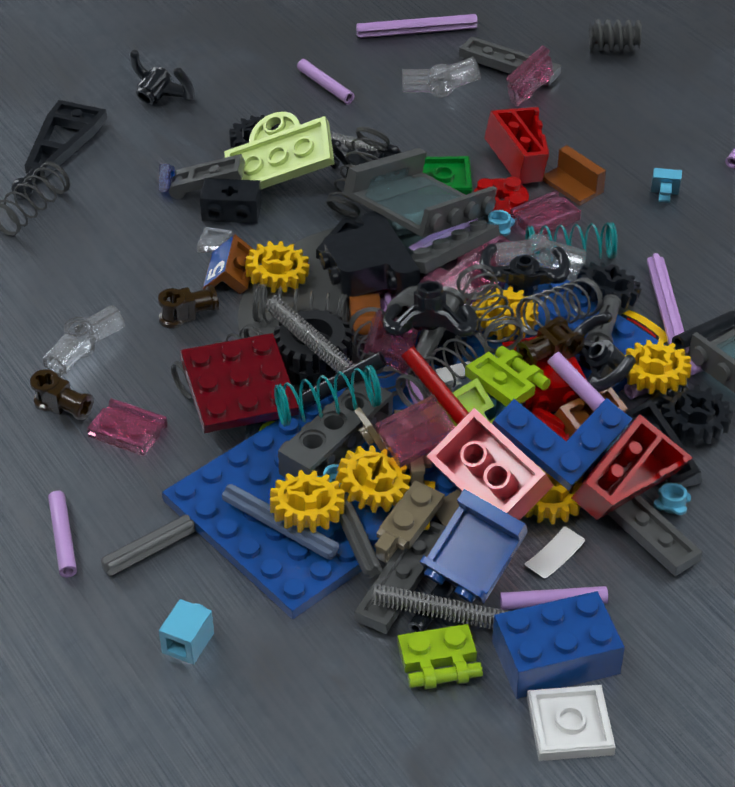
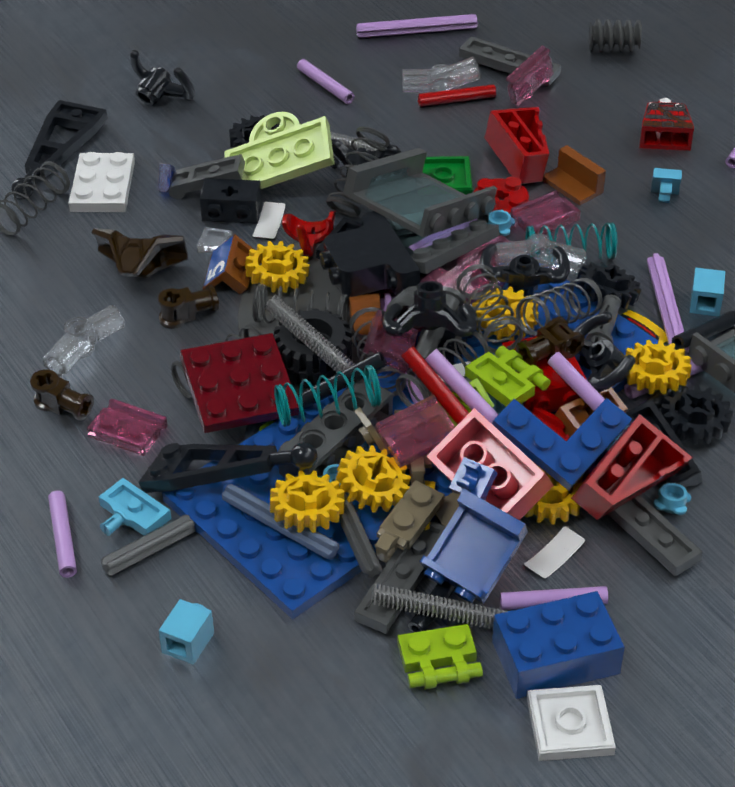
none -> white plate [68,152,135,212]
none -> dark brown piece [91,228,188,278]
none -> medium azure plate [98,478,171,536]
none -> black plate [139,442,318,493]
none -> white sticker [252,201,286,239]
none -> red helmet [282,211,336,257]
none -> red piece [418,84,496,107]
none -> lavender piece [425,348,499,424]
none -> tile [449,457,498,500]
none -> red torso [639,98,694,151]
none -> medium azure brick [689,267,726,317]

